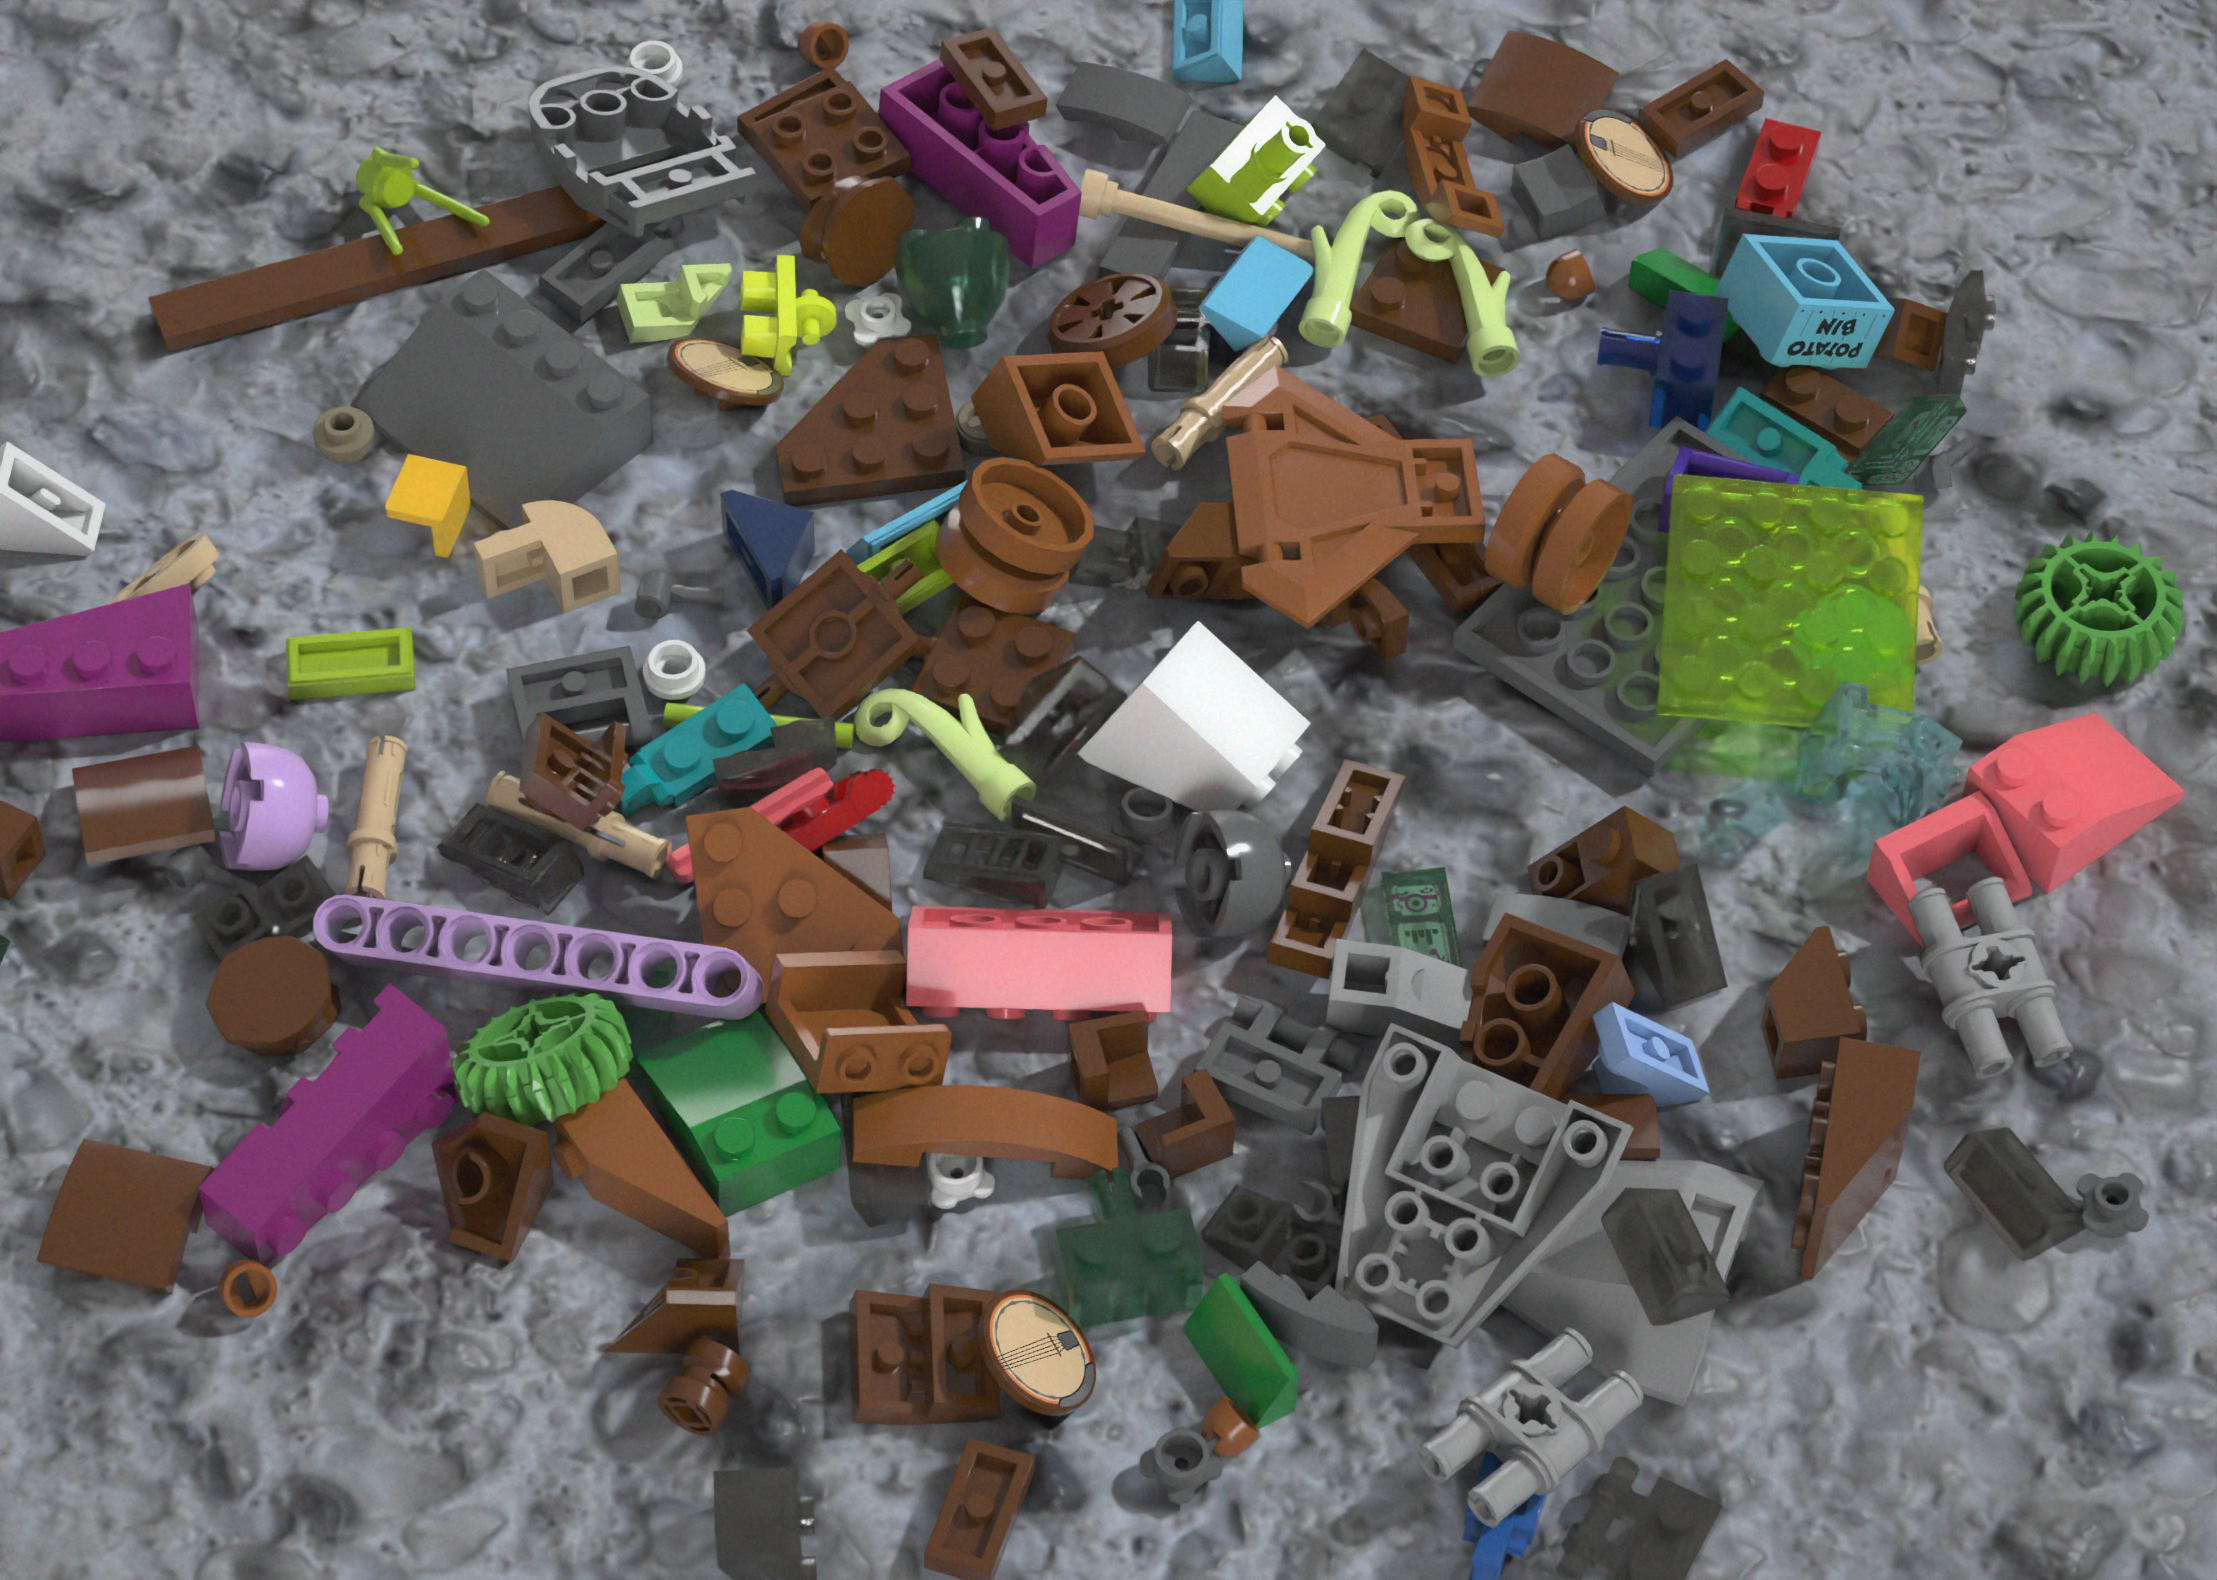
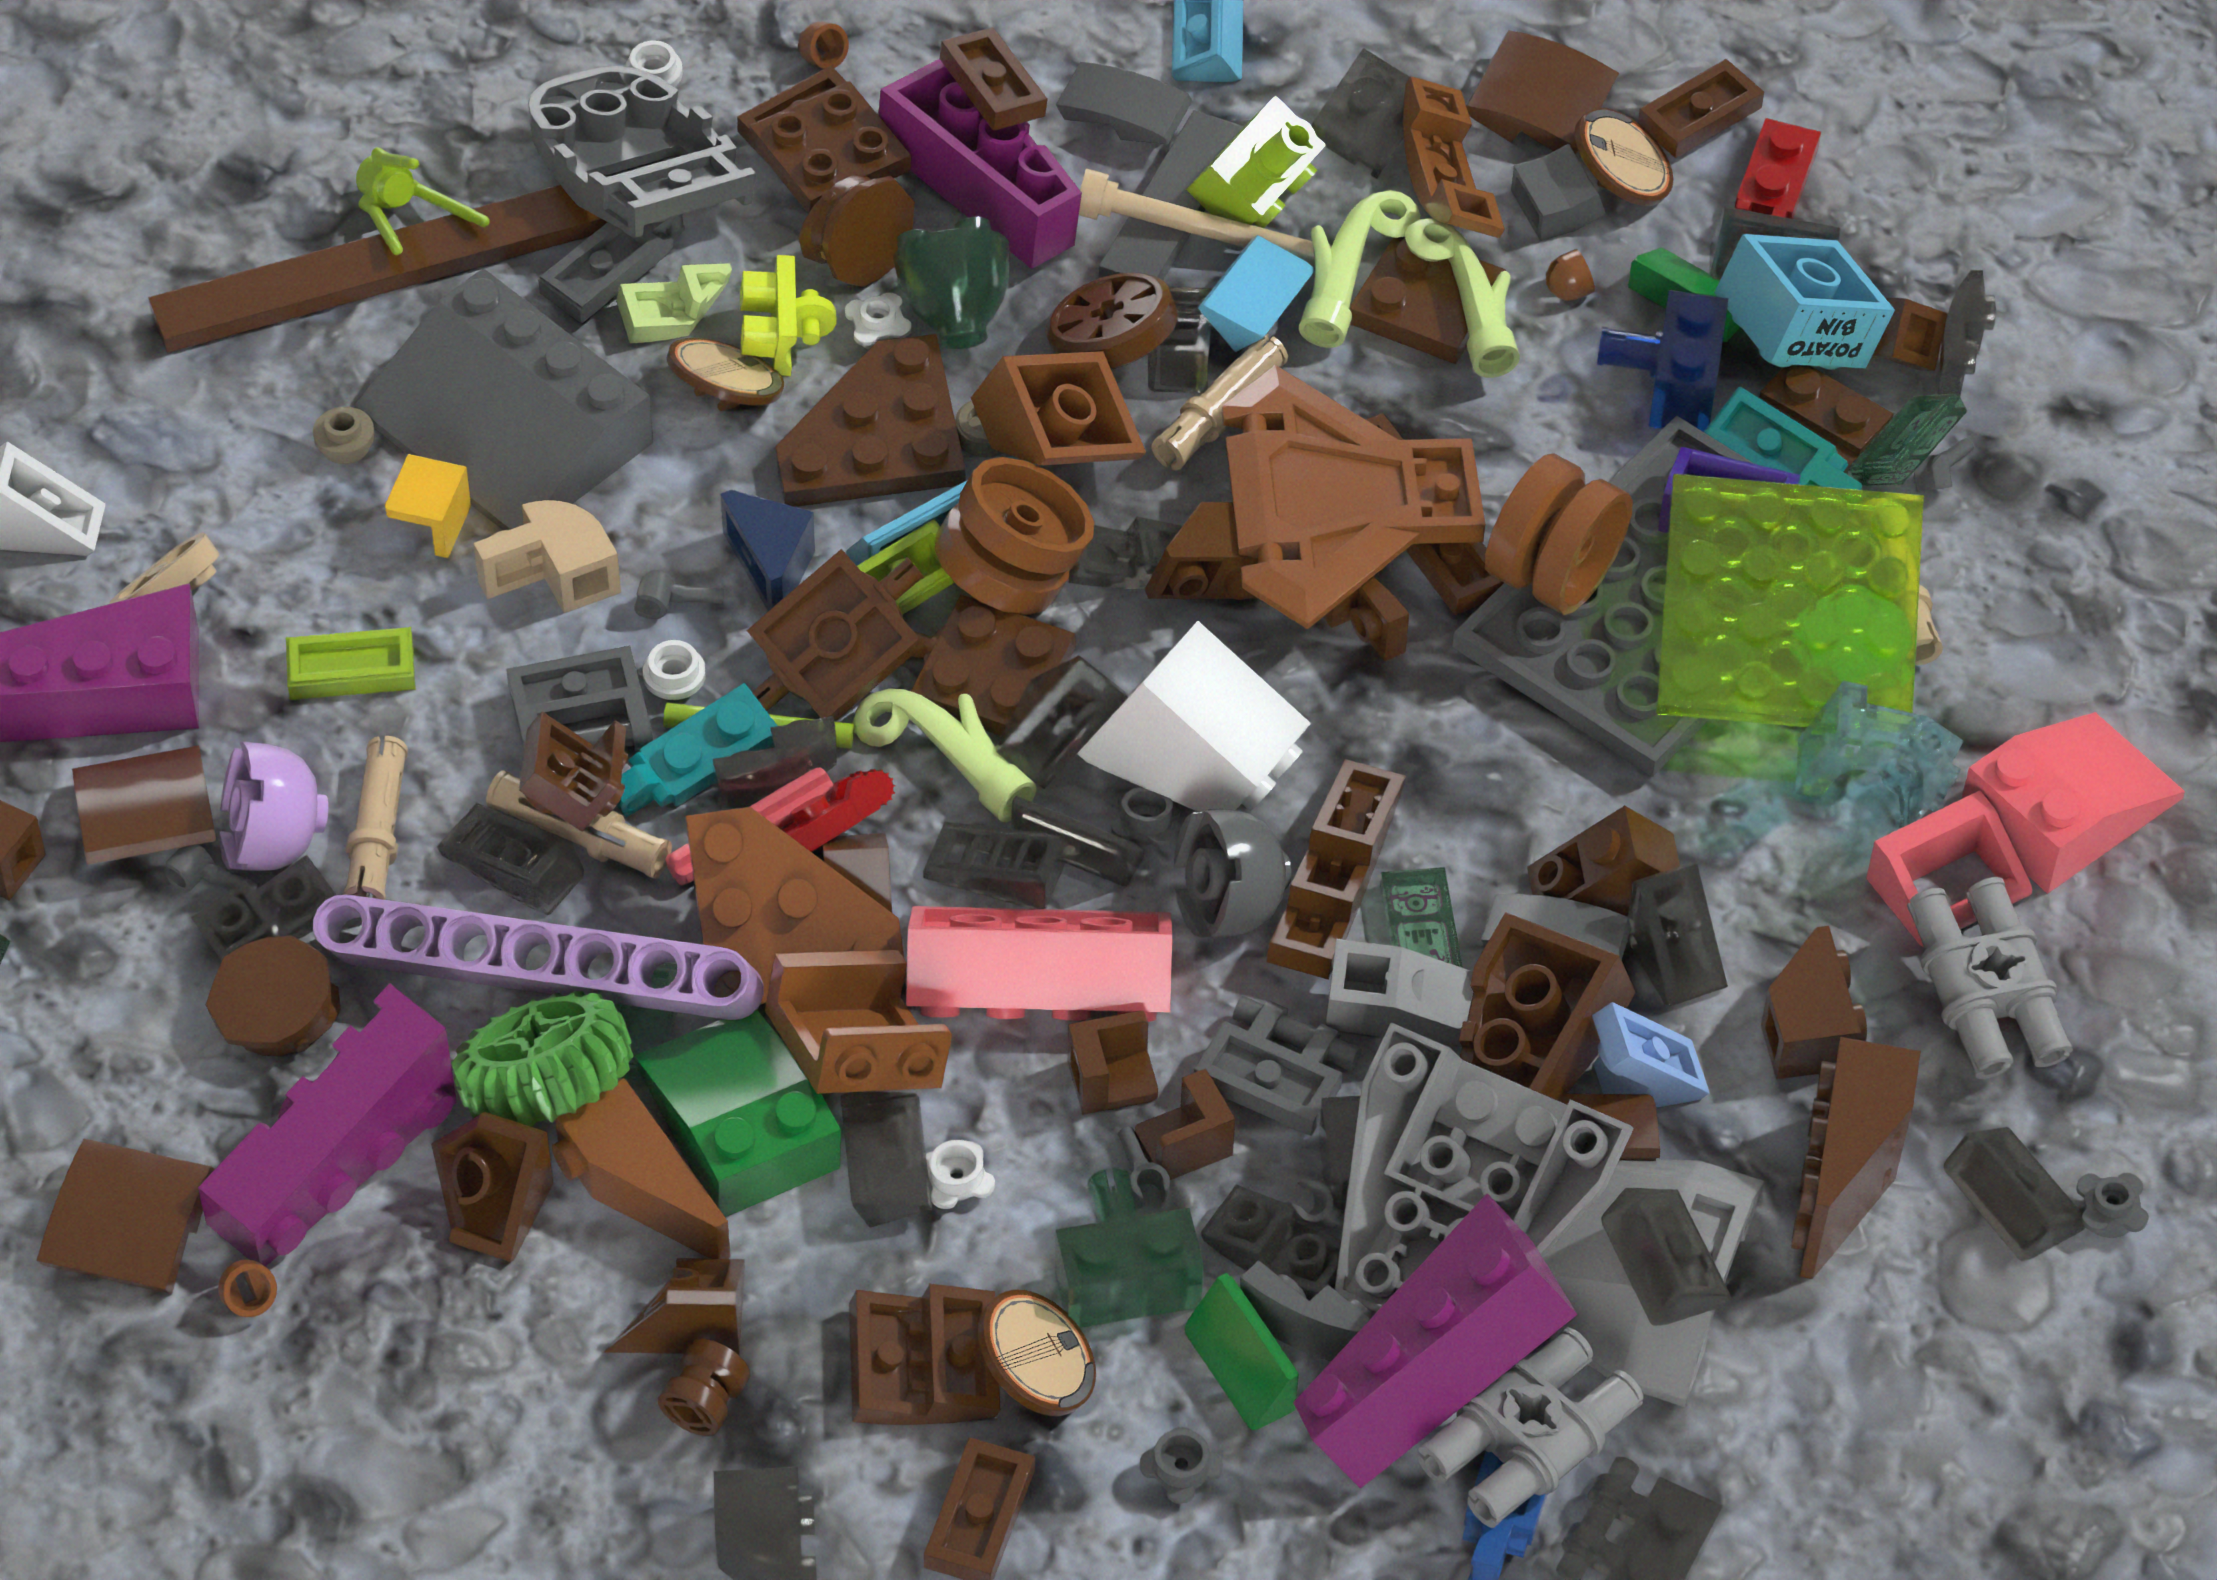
dark orange slope [851,1085,1119,1182] -> none
dark orange hinge [1201,1395,1262,1458] -> none
bright green gear [2014,531,2184,688] -> none
none -> magenta wedge [1293,1193,1577,1489]

